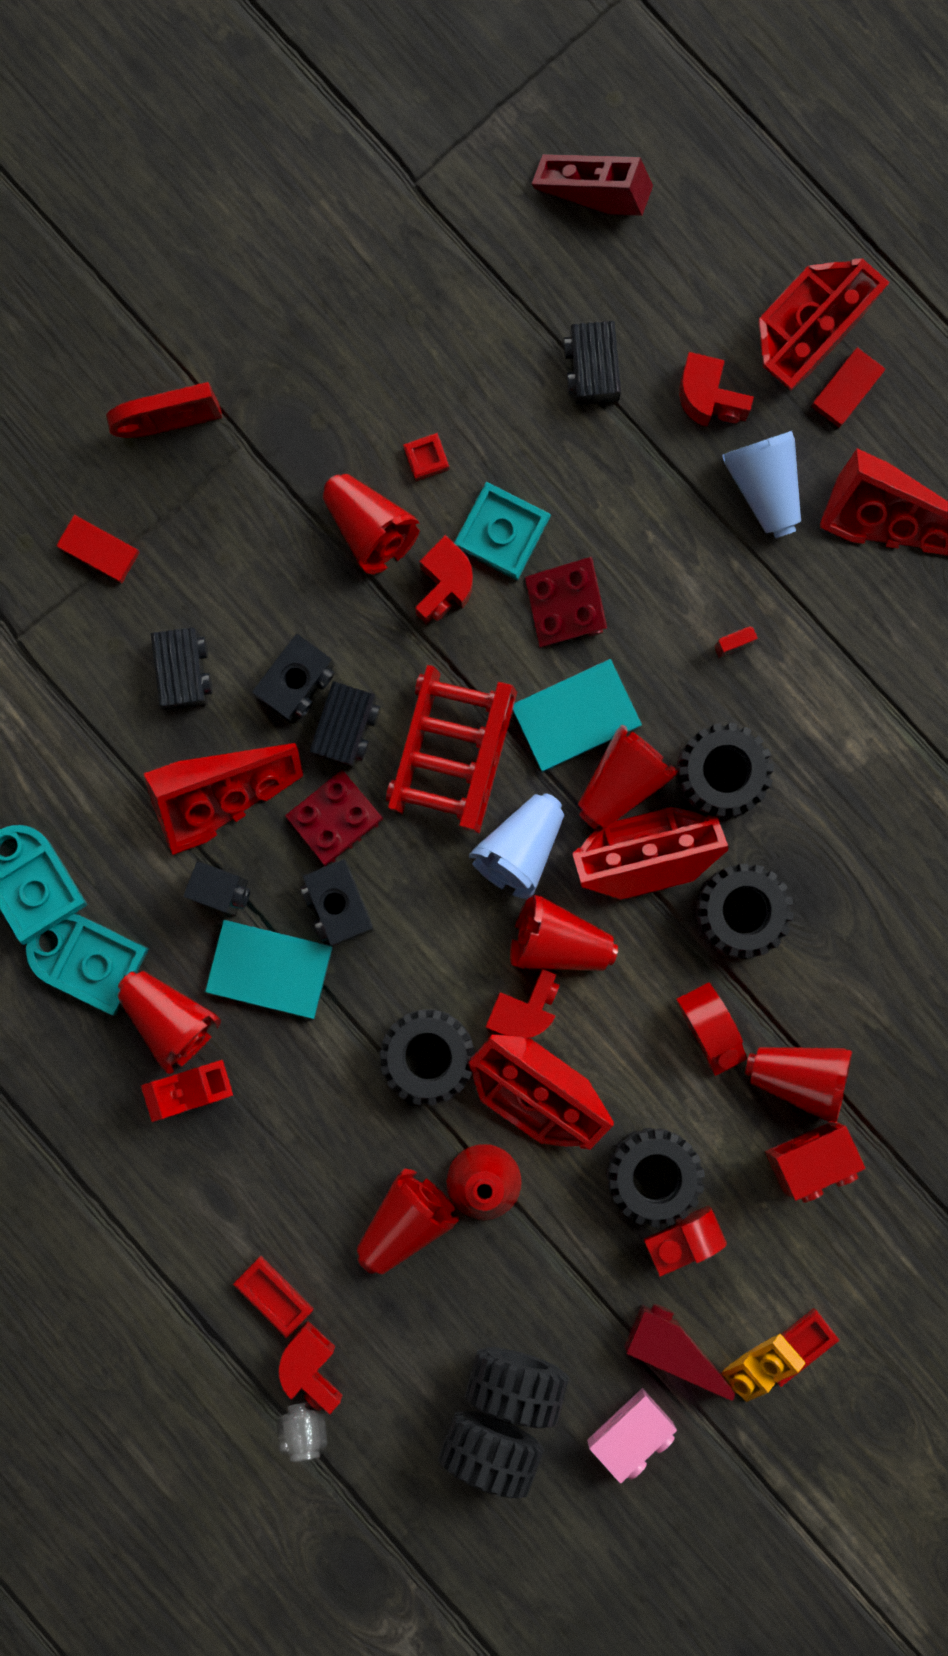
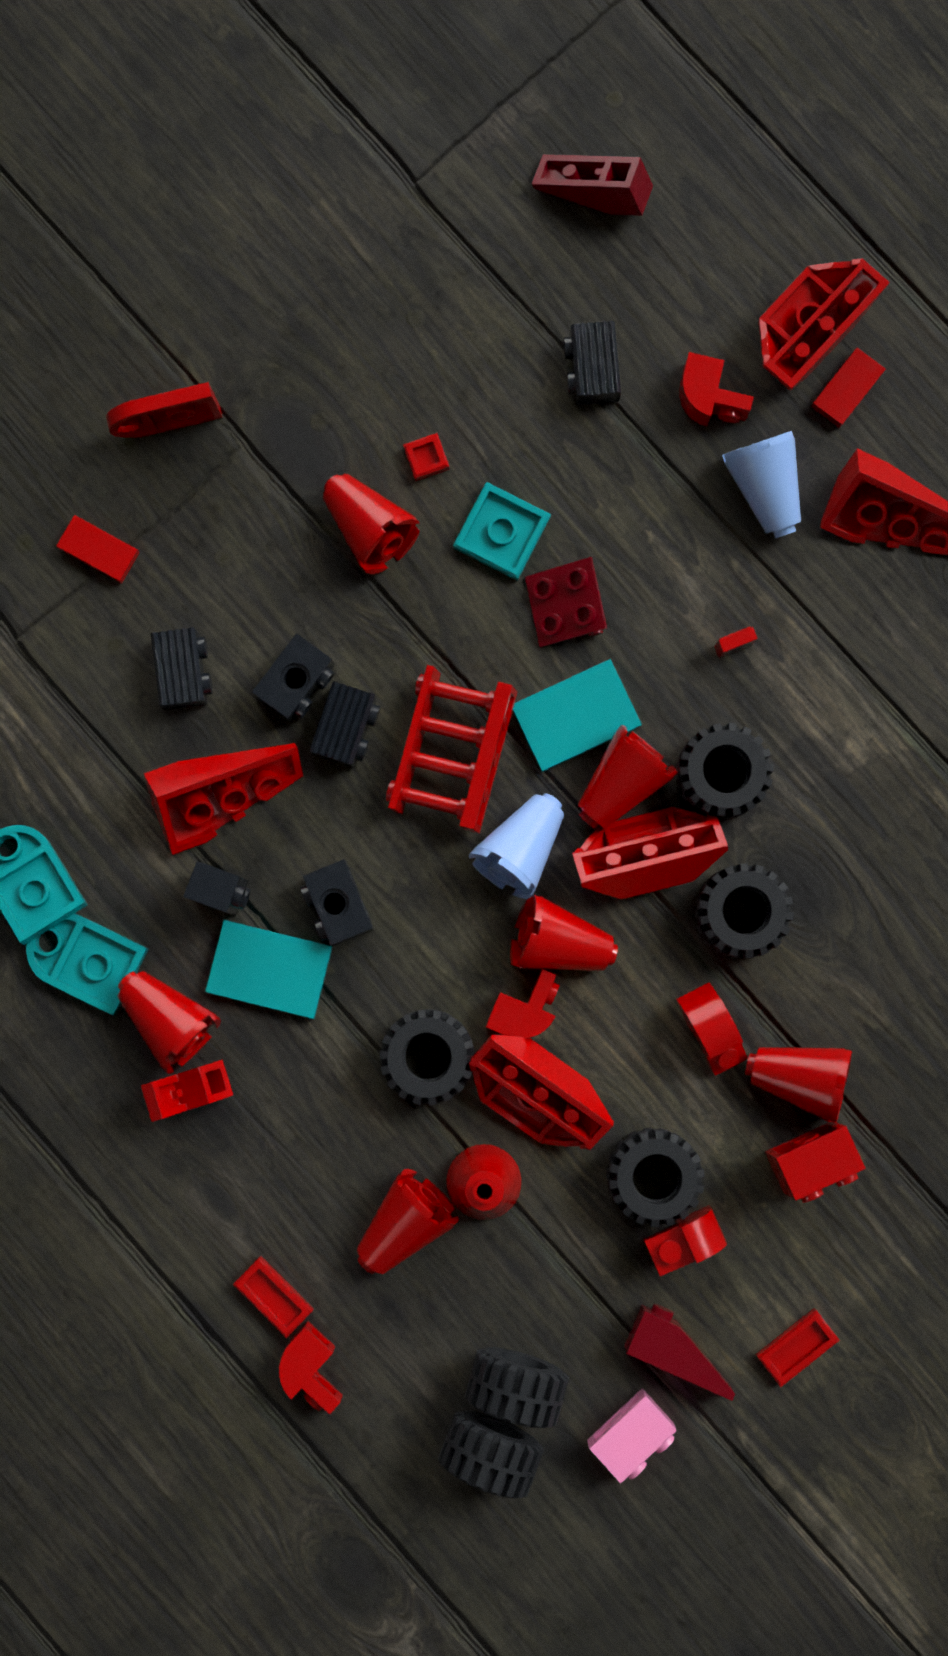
clear head [276,1403,328,1462] -> none
dark red hinge [285,769,383,866] -> none
red brick [415,535,473,625] -> none
light orange slope [721,1334,805,1402] -> none

